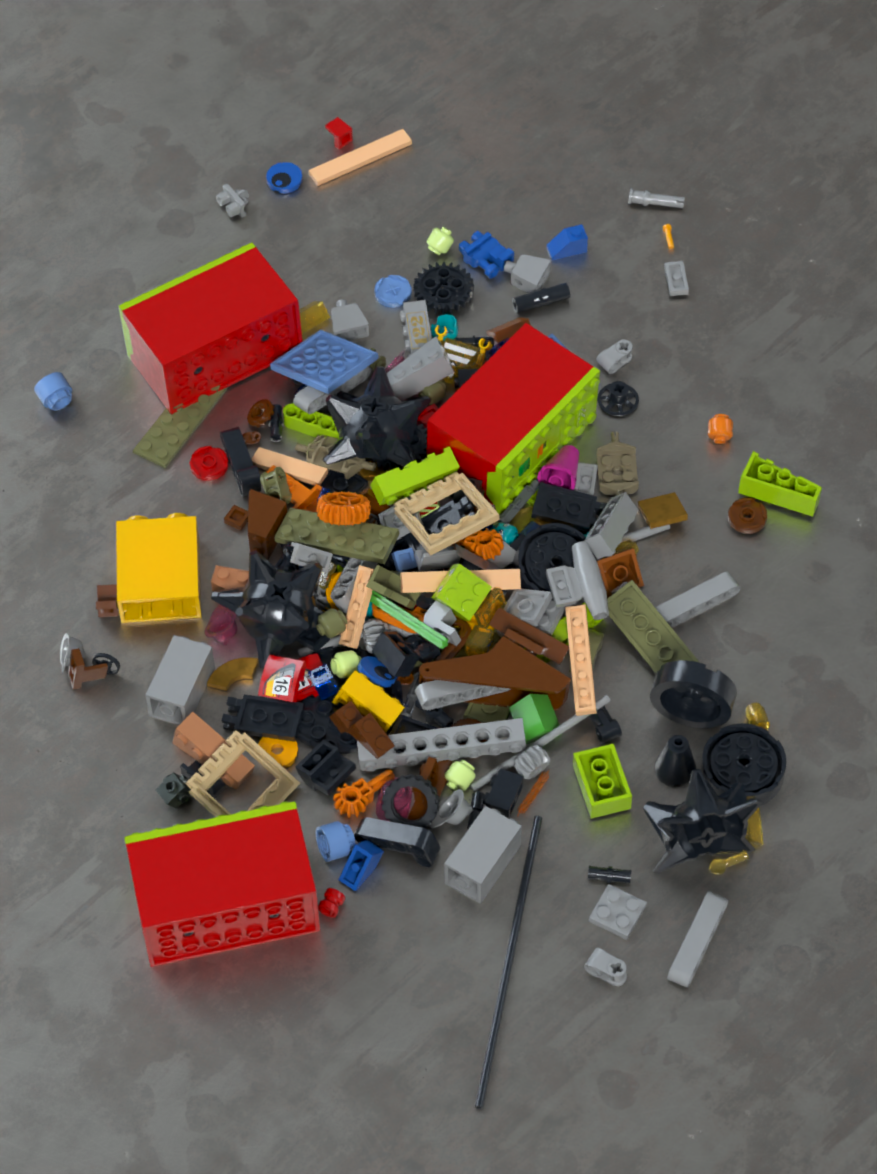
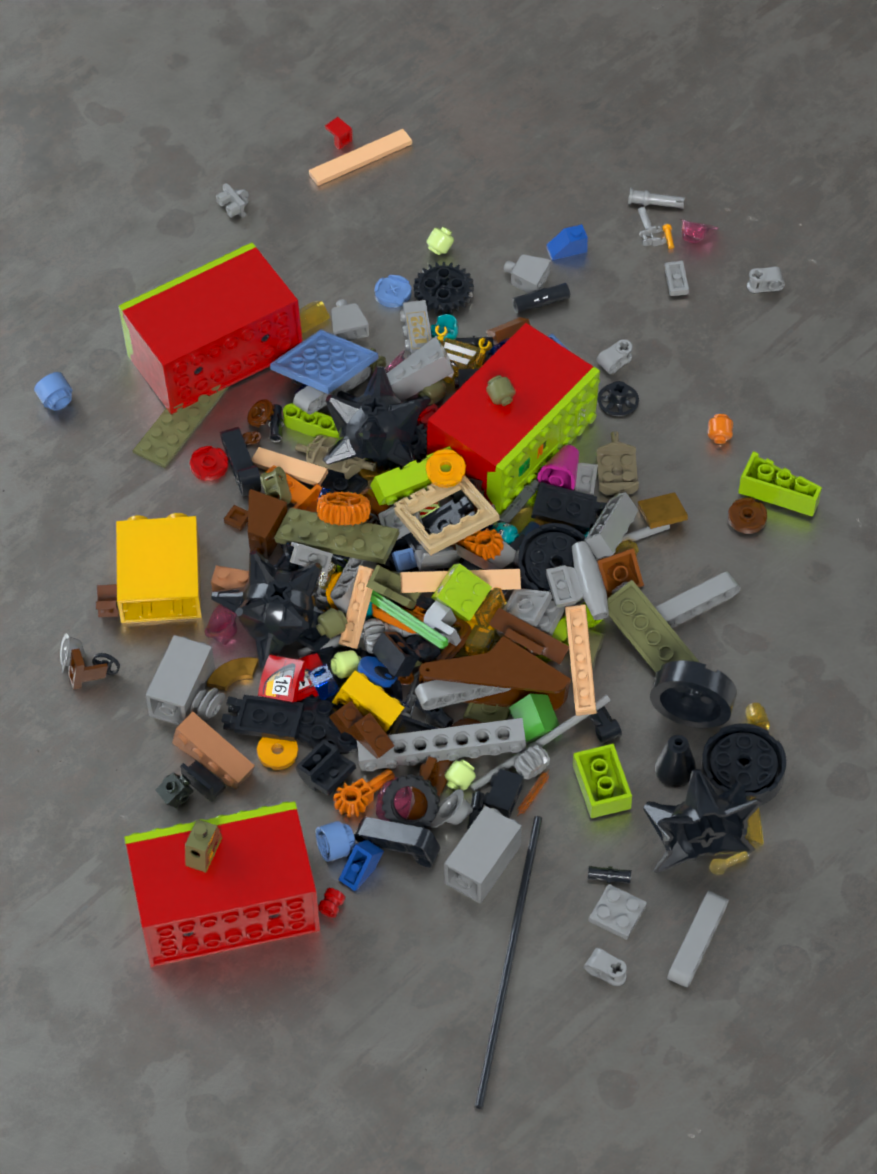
tan hinge [186,730,300,817] -> none
blue tile [266,162,303,194] -> none
blue hips [459,230,514,279] -> none
none -> olive torso [185,820,222,872]
none -> light grey piece [190,688,225,722]
none -> light orange tile [426,449,466,488]
none -> olive head [486,375,516,406]
none -> light grey piece [638,207,666,247]
none -> clear pink piece [679,219,719,243]
none -> light grey piece [747,267,785,293]

